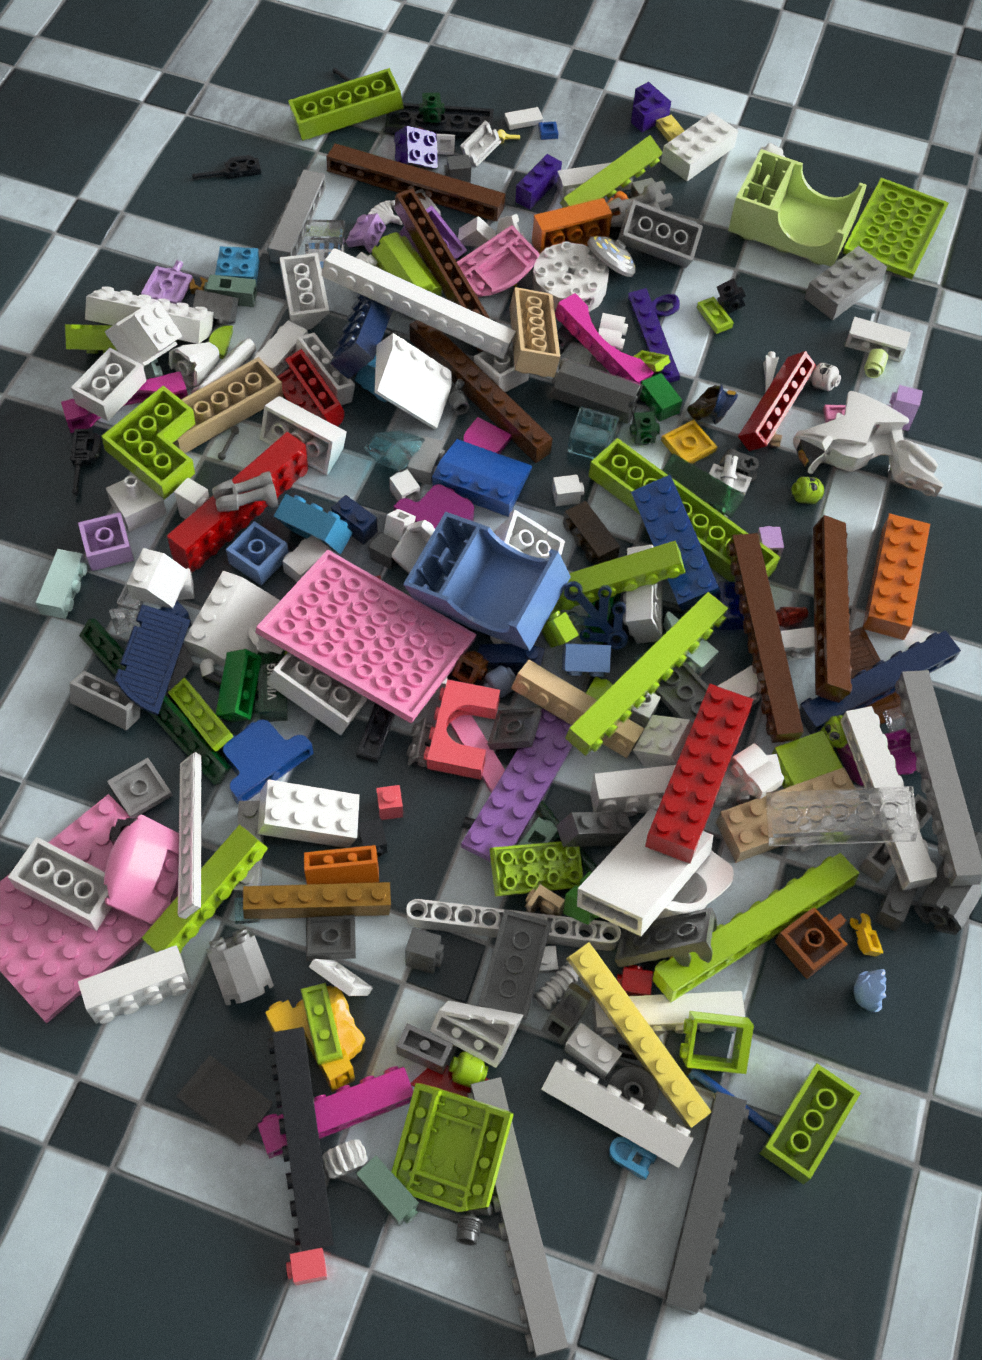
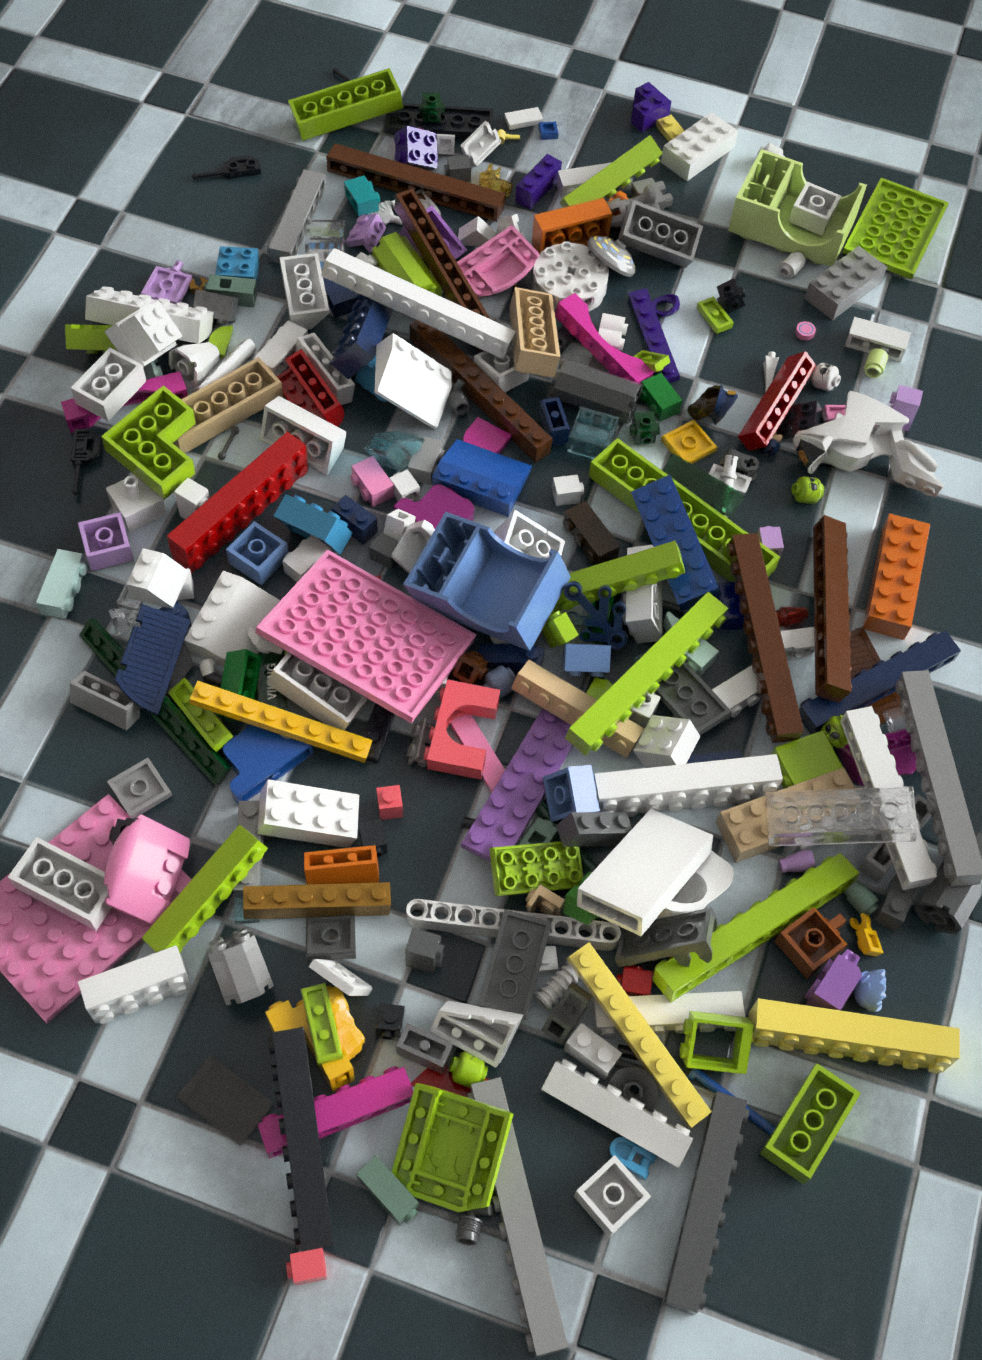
white tile [178,752,201,919] -> none
light grey piece [212,471,278,512] -> none
white gear [322,1139,368,1179] -> none
dark grey plate [487,707,542,750] -> none
red brick [645,684,753,864] -> none
white brick [730,743,784,800] -> none
none -> yellow plate [189,681,372,763]
none -> dark blue brick [323,277,358,318]
none -> teal brick [344,175,381,217]
none -> bright pink brick [350,456,394,507]
none -> black bracket [375,1003,405,1040]
none -> clear yellow bar [479,164,513,196]
none -> dark blue brick [538,397,570,446]
none -> medium blue brick [543,765,600,822]
none -> white brick [574,1155,651,1238]
none -> light yellow brick [748,998,960,1073]
none -> dark blue hinge [763,439,781,456]
none -> black bracket [776,400,827,440]
none -> white brick [779,252,806,279]
none -> lavender cone [779,849,816,873]
none -> white brick [788,182,841,236]
none -> bright pink tile [795,321,816,341]
none -> medium lavender hinge [804,949,862,1010]
none -> sand green brick [844,880,880,916]

